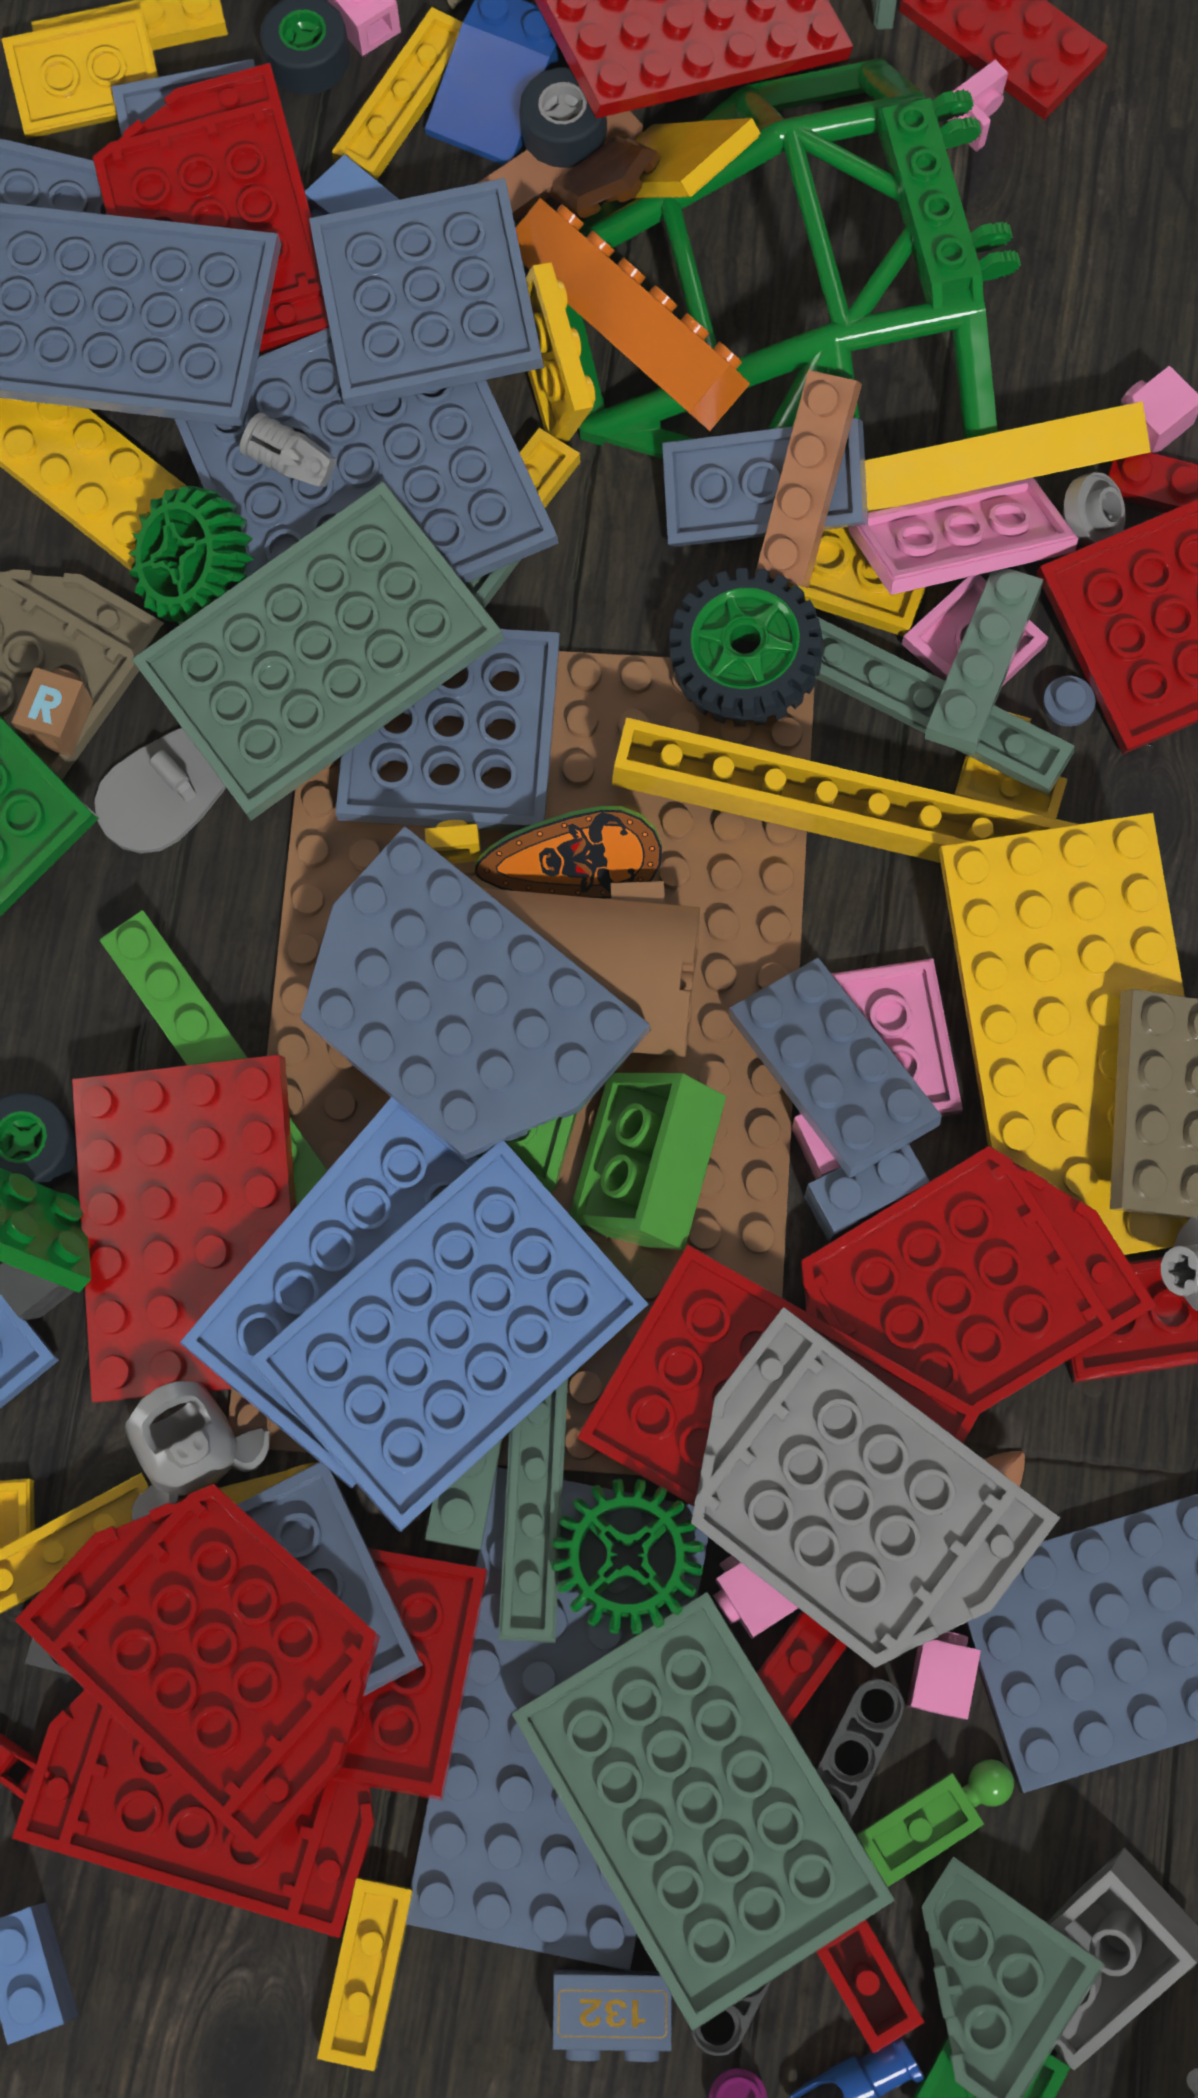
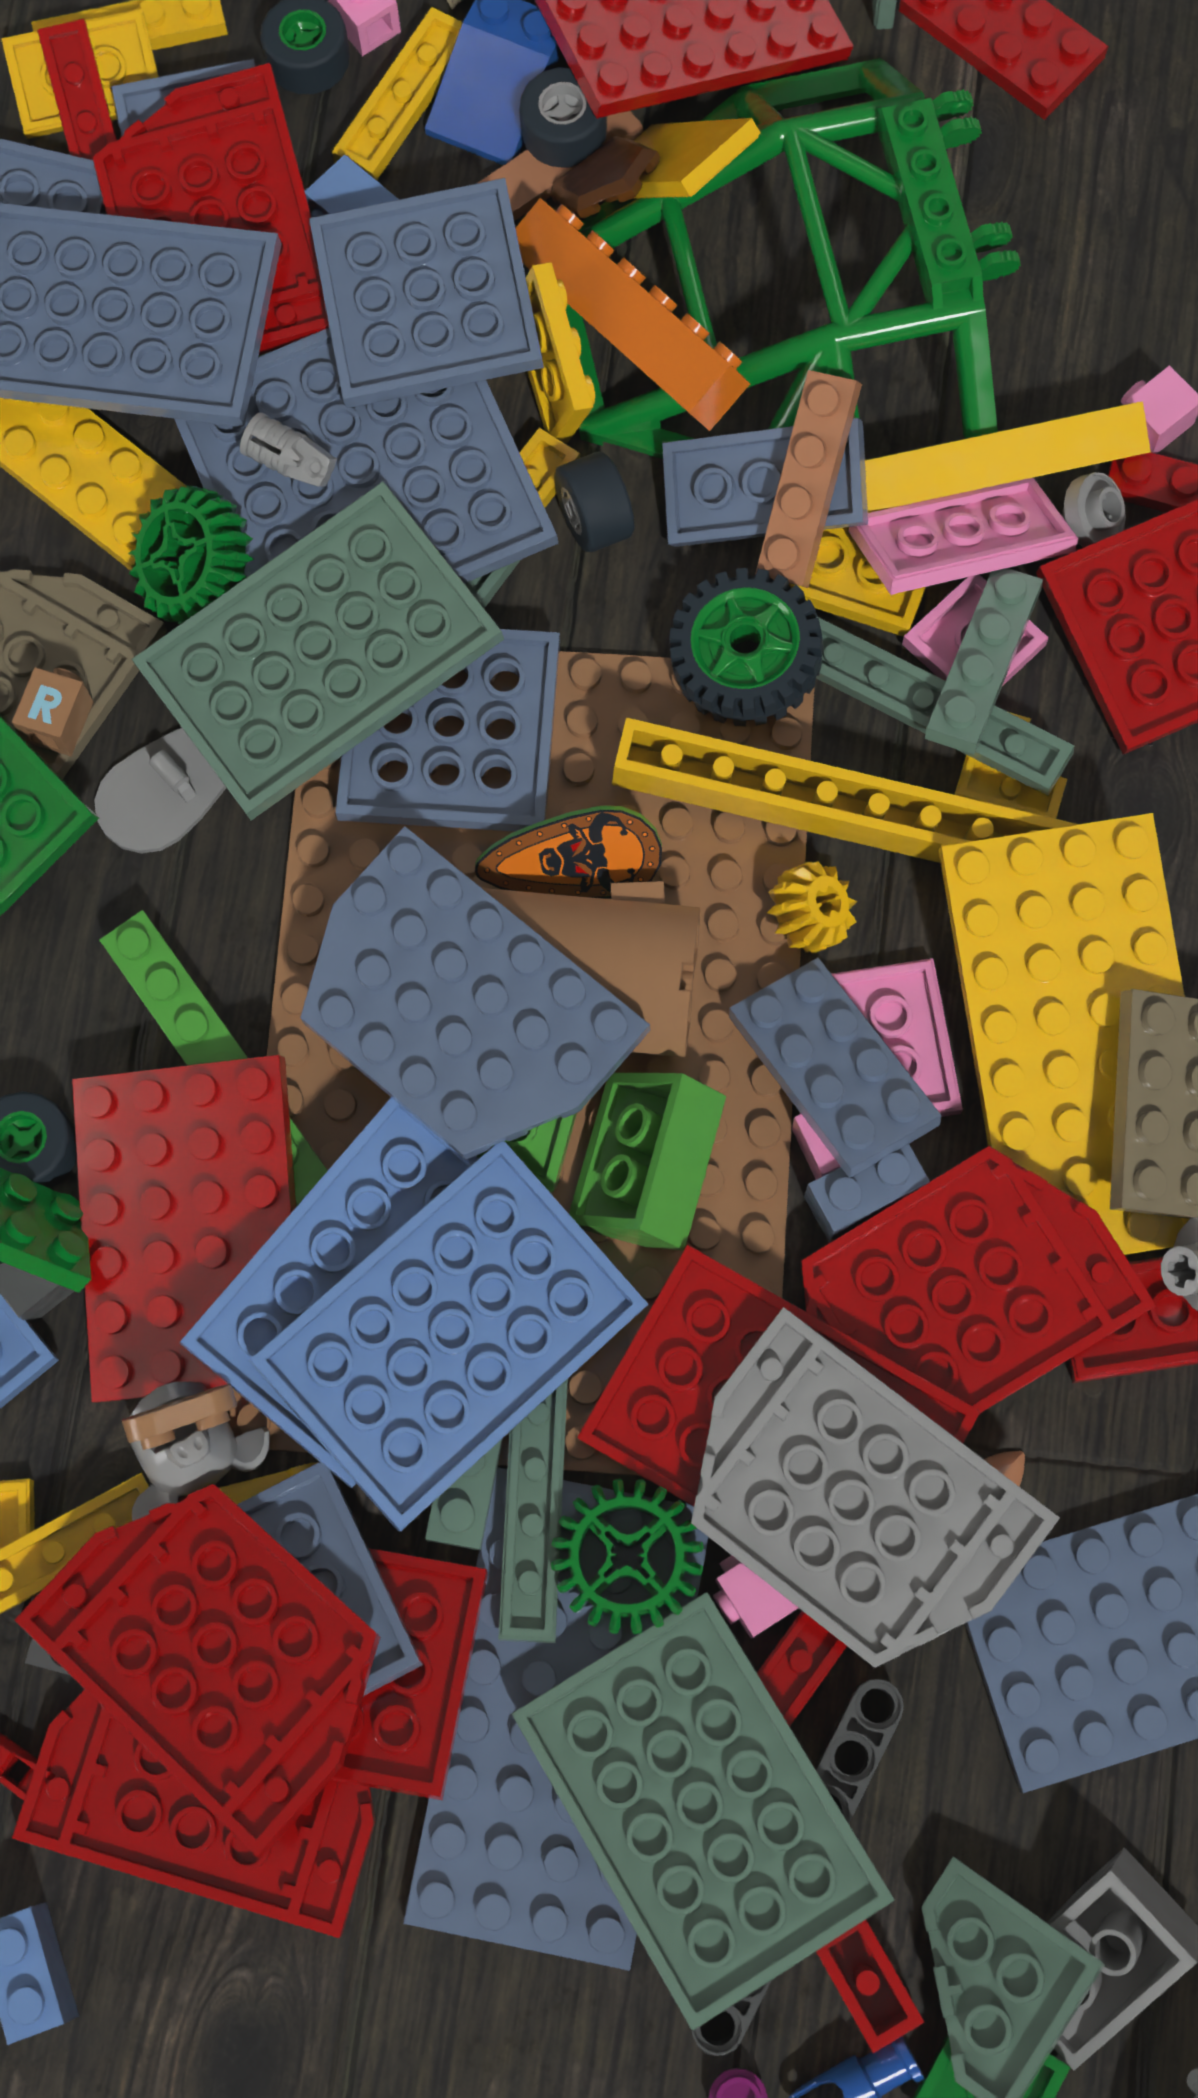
yellow plate [317,1877,413,2071] -> none
yellow plate [425,820,482,864] -> none
sand blue brick [553,1969,671,2062] -> none
bright green plate [855,1759,1014,1887] -> none
bright pink brick [906,1632,981,1719] -> none
bright pink bracket [946,59,1008,151] -> none
sand blue plate [1043,676,1095,726] -> none
none -> red plate [37,18,117,160]
none -> medium nougat plate [122,1384,238,1450]
none -> black wheel [554,452,635,552]
none -> yellow gear [767,861,858,953]

